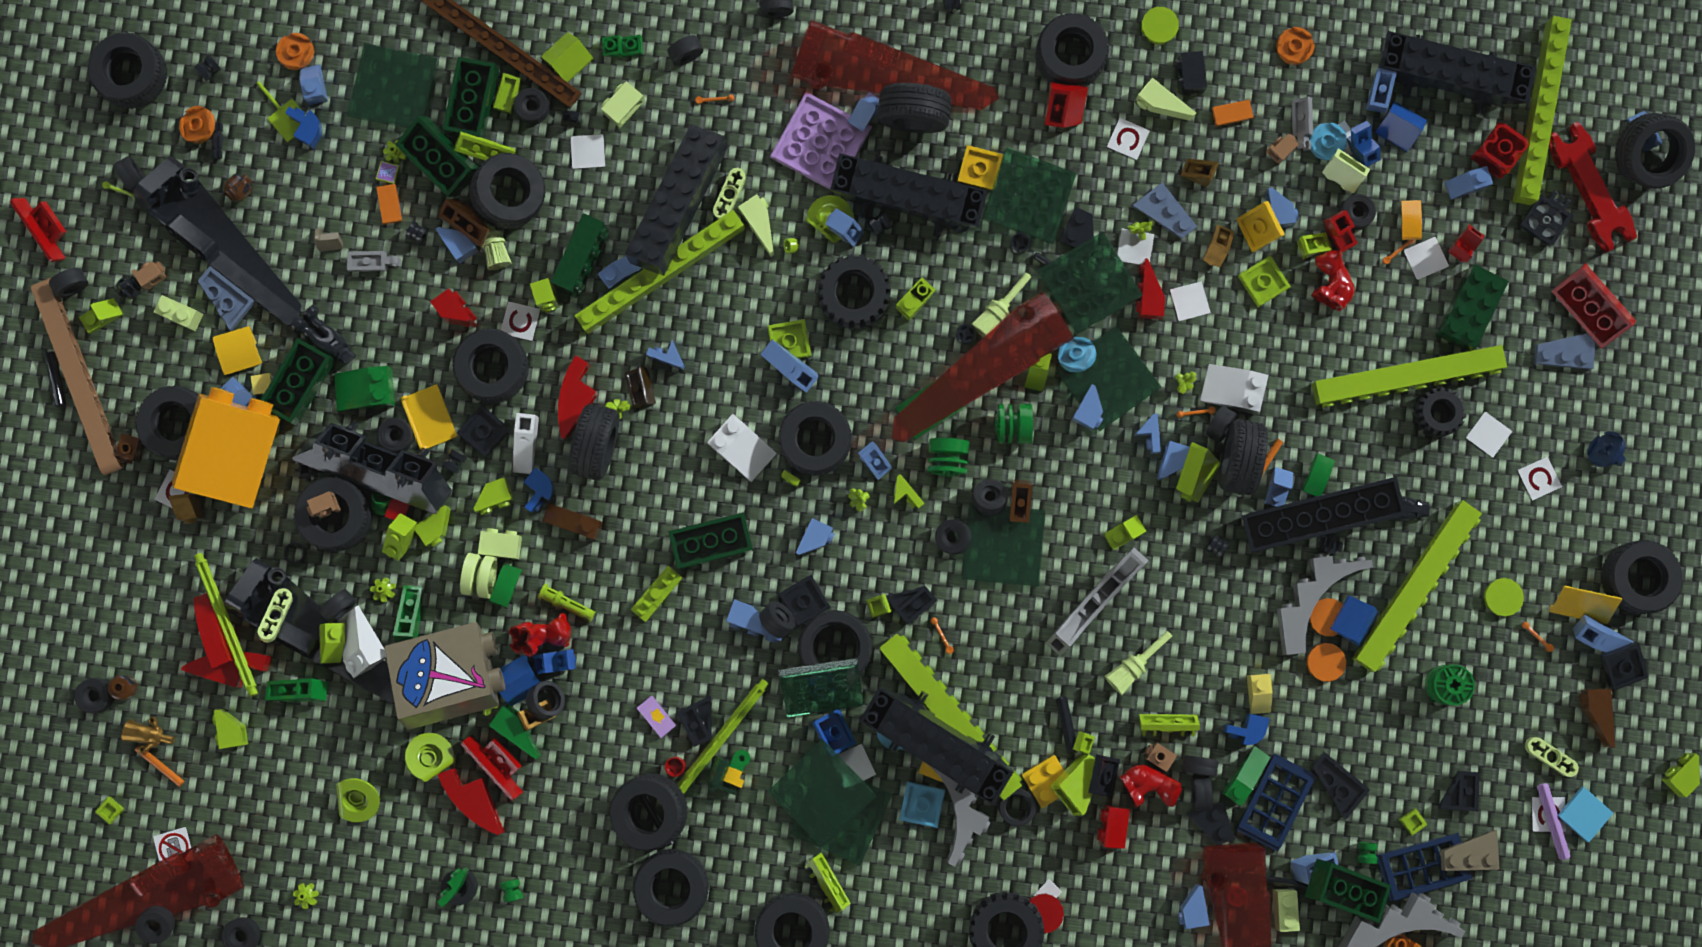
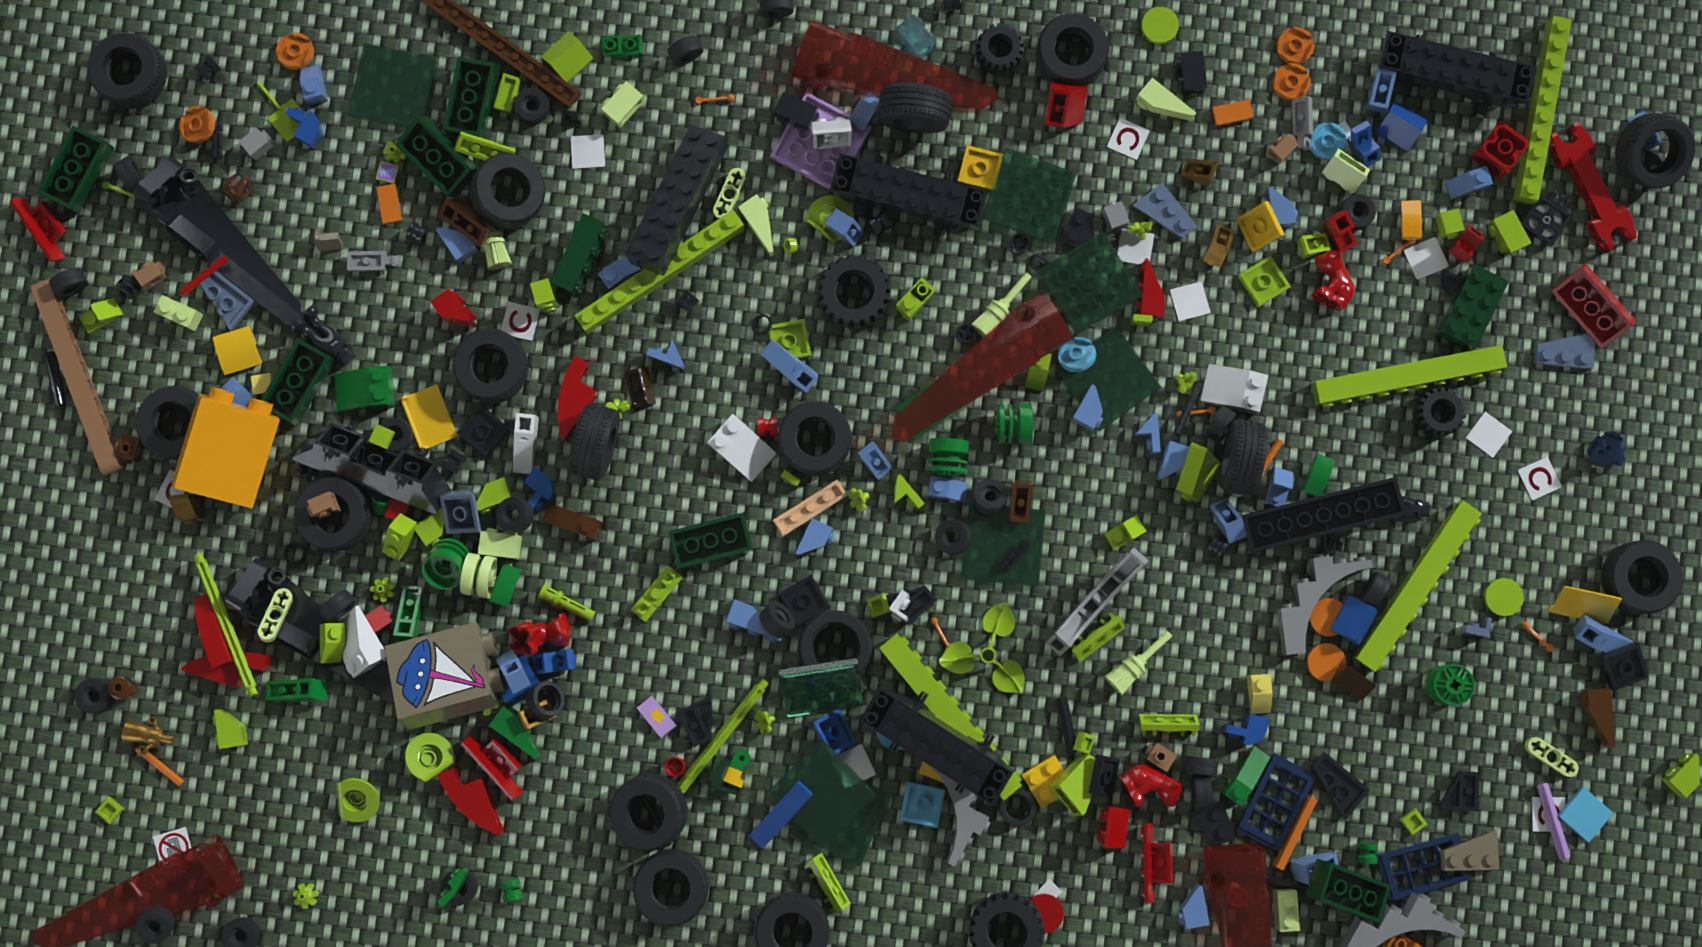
none -> dark green brick [37,126,114,214]
none -> red bar [179,255,229,297]
none -> light grey brick [239,128,273,160]
none -> red brick [365,606,392,635]
none -> lime tile [369,424,395,450]
none -> green wheel [422,538,469,590]
none -> sand blue slope [440,490,481,534]
none -> medium blue slope [495,650,531,694]
none -> black tyre [496,497,534,533]
none -> black wheel [675,290,699,313]
none -> blue tile [749,781,813,849]
none -> black piece [752,314,772,336]
none -> lime plant [754,710,775,735]
none -> red wheel [757,417,778,437]
none -> light nougat tile [773,480,848,537]
none -> black brick [774,92,818,132]
none -> white slope [812,117,851,149]
none -> white bracket [889,590,910,622]
none -> clear light blue brick [895,14,937,62]
none -> medium blue slope [927,476,968,502]
none -> lime plant [939,603,1025,694]
none -> black tyre [975,23,1024,76]
none -> black axle [1000,539,1031,572]
none -> lime plate [1071,613,1125,662]
none -> light grey brick [1102,201,1130,232]
none -> lime tile [1131,314,1153,326]
none -> red bracket [1141,823,1173,904]
none -> black bar [1174,383,1202,436]
none -> medium blue slope [1209,498,1247,544]
none -> orange tile [1272,63,1311,101]
none -> orange tile [1273,796,1317,870]
none -> dark brown slope [1331,664,1376,700]
none -> black tyre [1359,571,1391,607]
none -> lime brick [1435,208,1465,240]
none -> black tile [1441,269,1462,296]
none -> sand blue bracket [1460,617,1493,638]
none -> lime brick [1488,210,1531,257]

